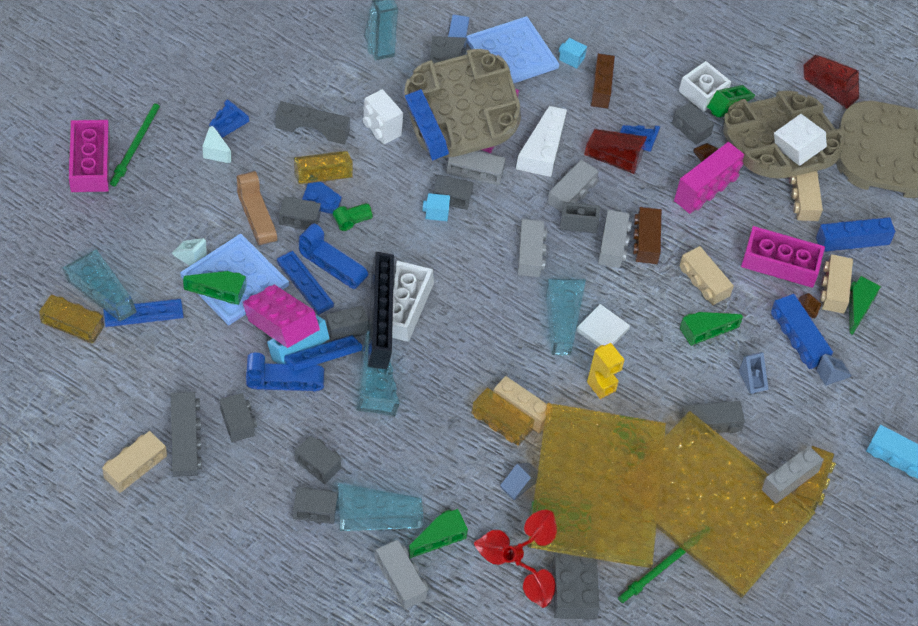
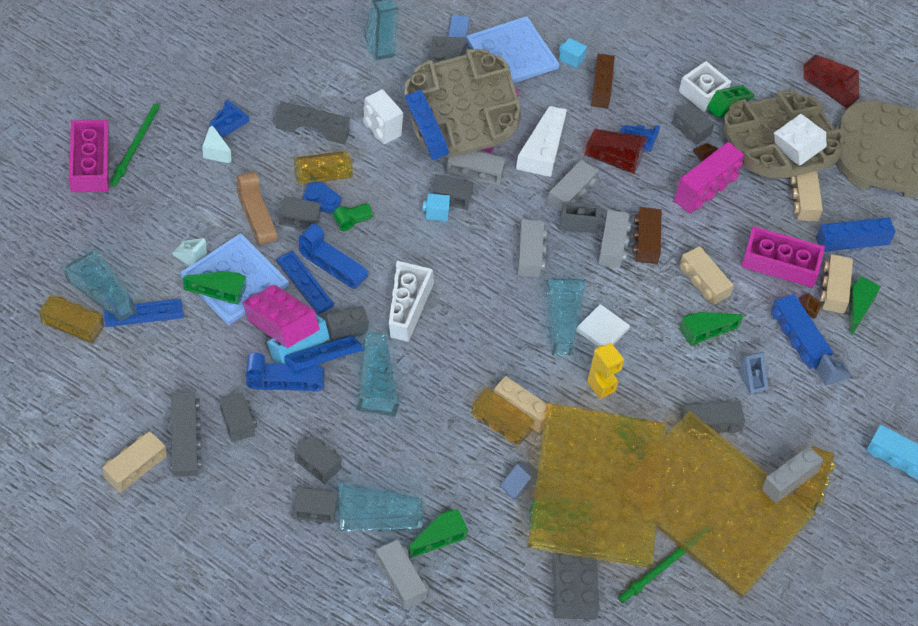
black brick [368,252,394,370] -> none
red plant [474,510,557,608] -> none

